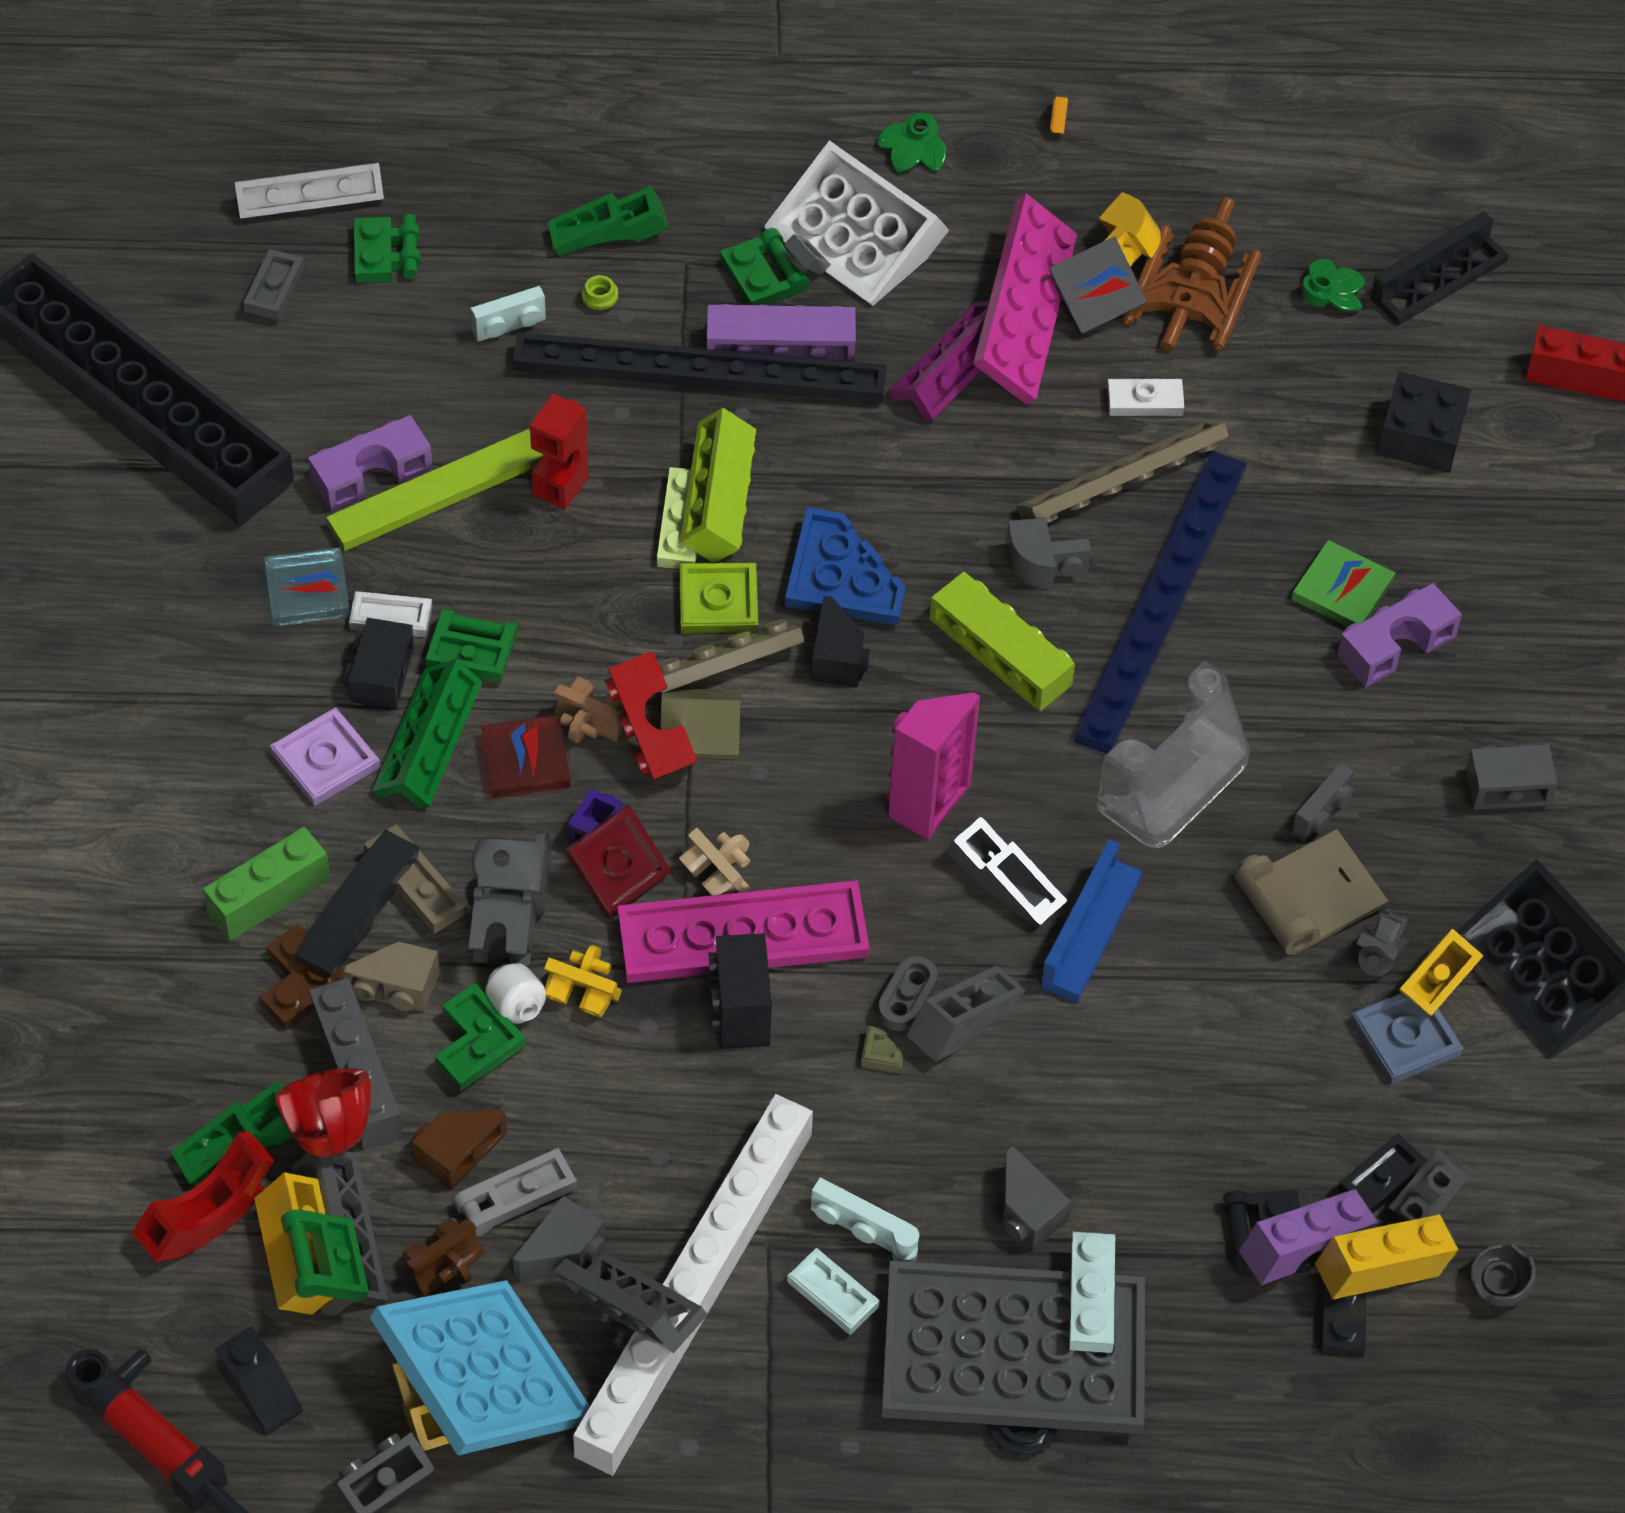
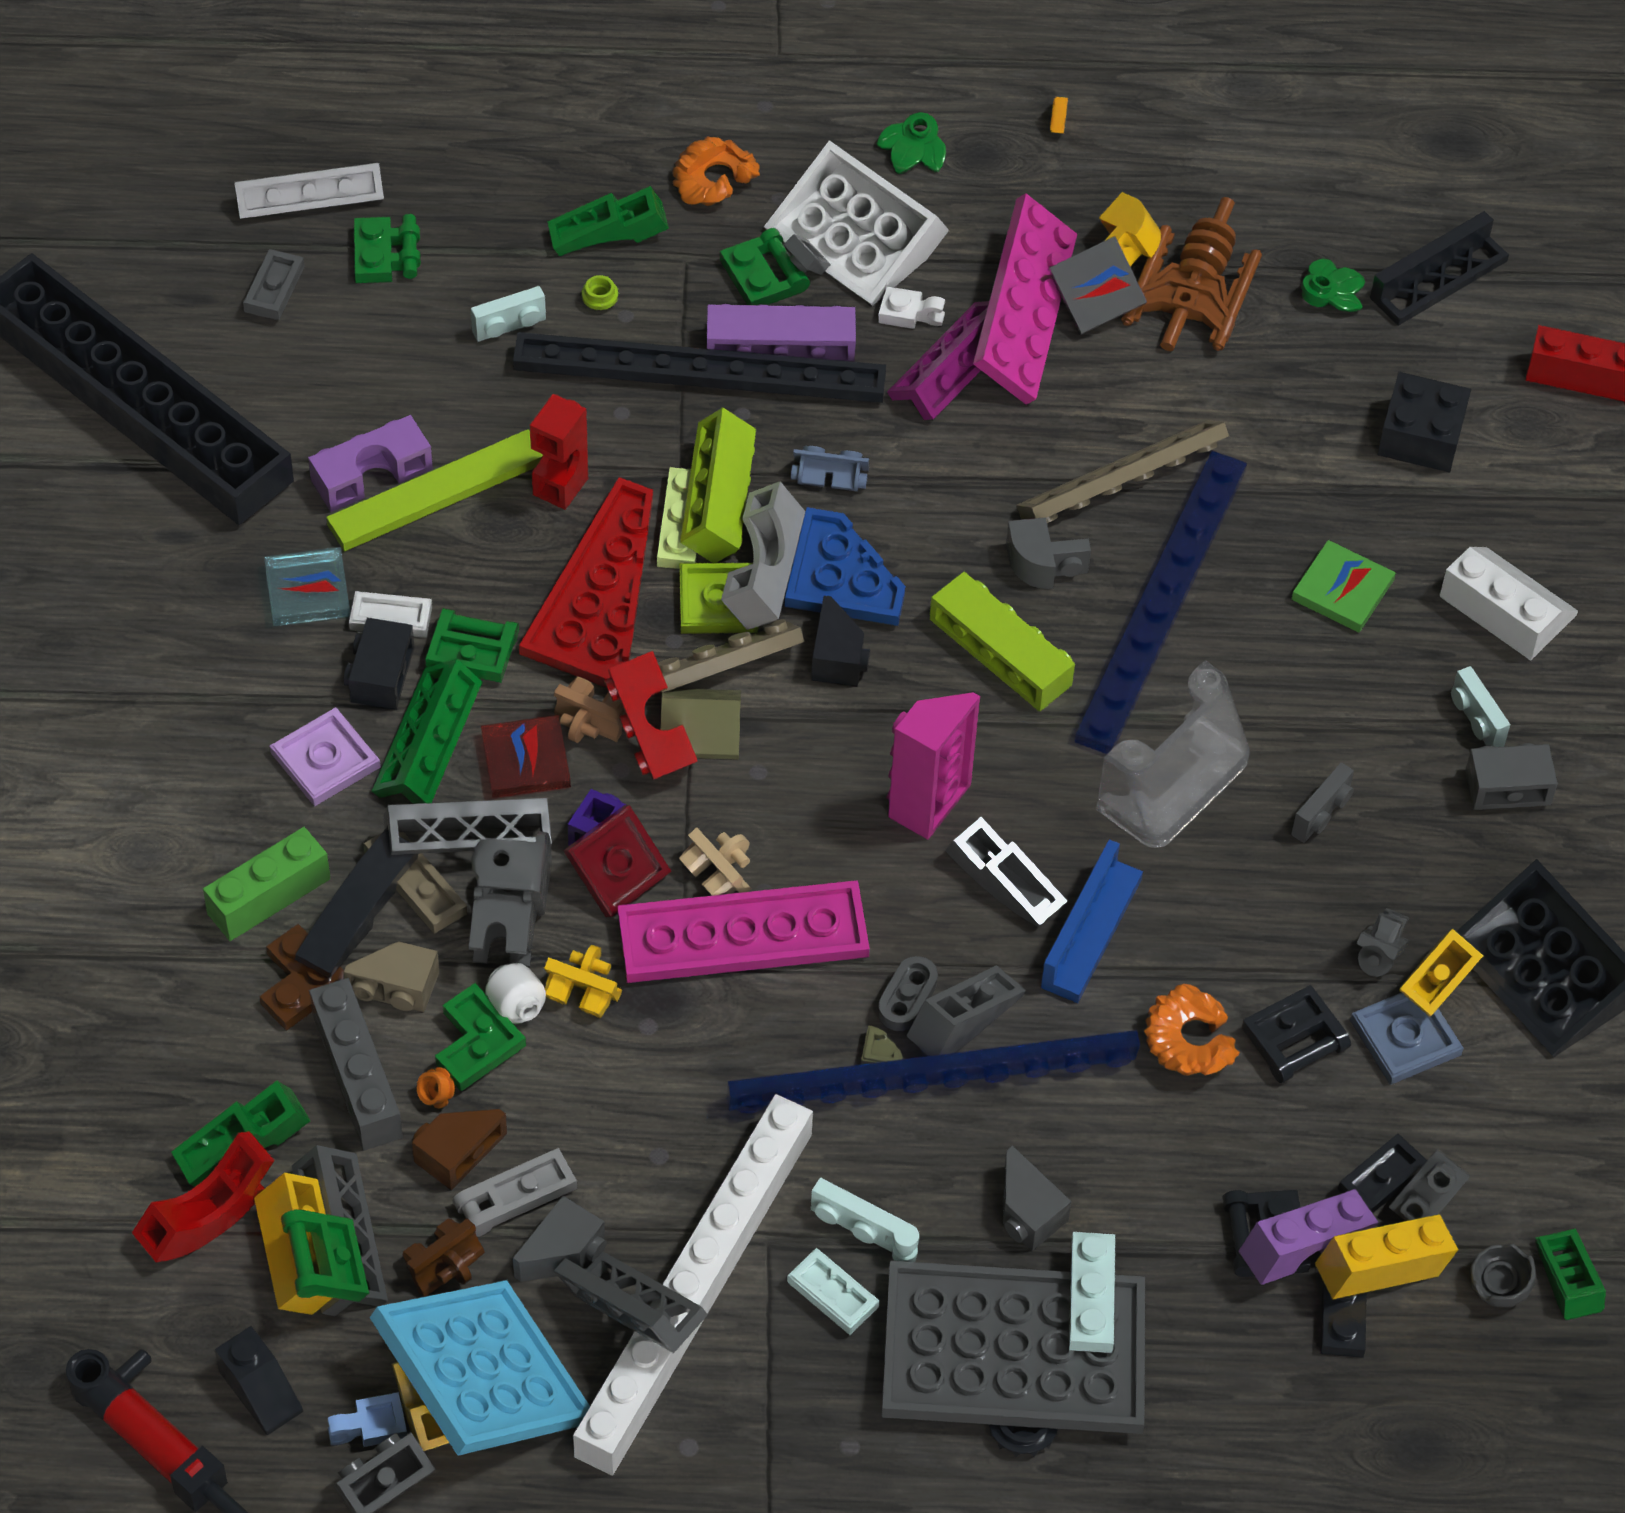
red hair [275,1068,371,1158] -> none
black brick [708,933,772,1049] -> none
white plate [1107,379,1184,416] -> none
dark tan door [1235,829,1389,955] -> none
medium lavender arch [1337,583,1462,688] -> none
none -> light blue plate [328,1392,407,1447]
none -> dark grey fence [383,798,552,855]
none -> orange plate [417,1067,455,1108]
none -> red wing [519,477,653,687]
none -> orange piece [672,136,760,206]
none -> light grey arch [721,481,805,630]
none -> clear blue plate [727,1030,1140,1114]
none -> sand blue hinge [791,446,869,492]
none -> white plate [879,286,945,329]
none -> orange piece [1144,984,1240,1076]
none -> black plate [1241,985,1351,1083]
none -> white slope [1440,547,1578,661]
none -> light aqua plate [1451,666,1511,747]
none -> green slope [1535,1228,1606,1320]

